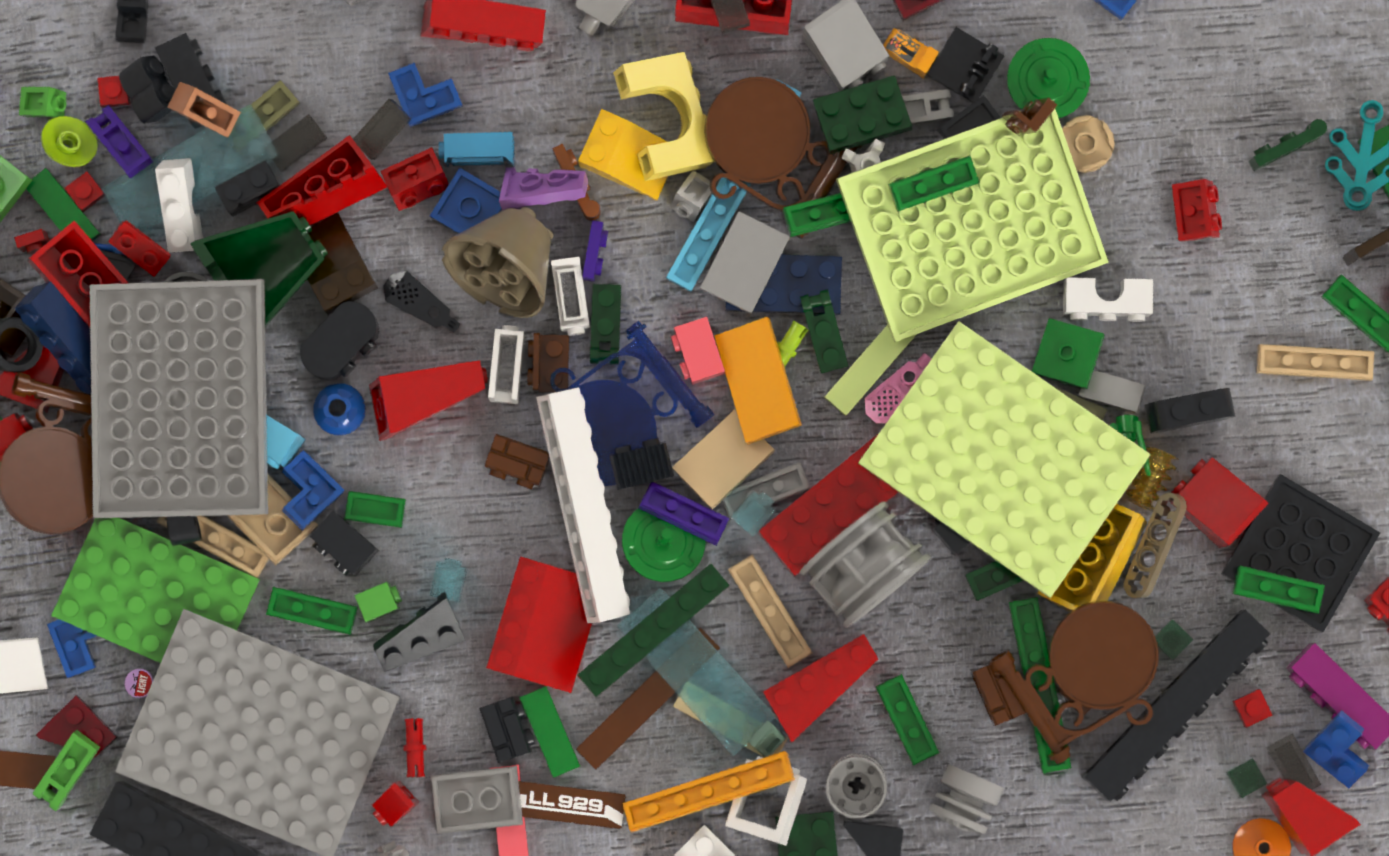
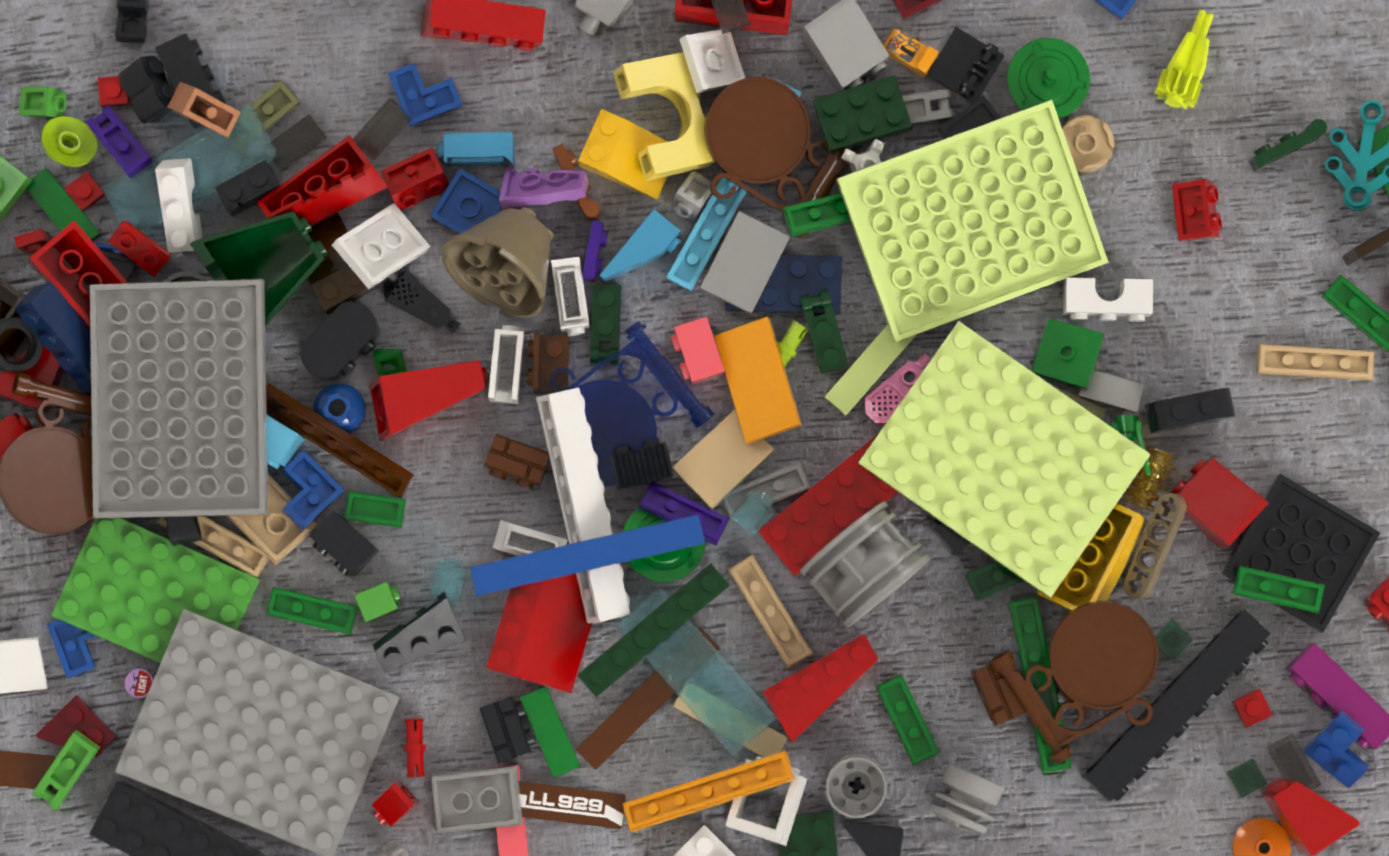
sand green tile [748,720,786,757] -> none
green tile [888,155,980,211] -> none
reddish brown bracket [1002,98,1057,135] -> none
none -> reddish brown tile [266,383,414,498]
none -> white plate [332,203,431,289]
none -> green slope [373,349,407,377]
none -> blue tile [470,515,705,596]
none -> white window [492,520,569,556]
none -> dark azure slope [599,209,682,283]
none -> white plate [679,28,745,93]
none -> neon yellow piece [1154,10,1214,109]

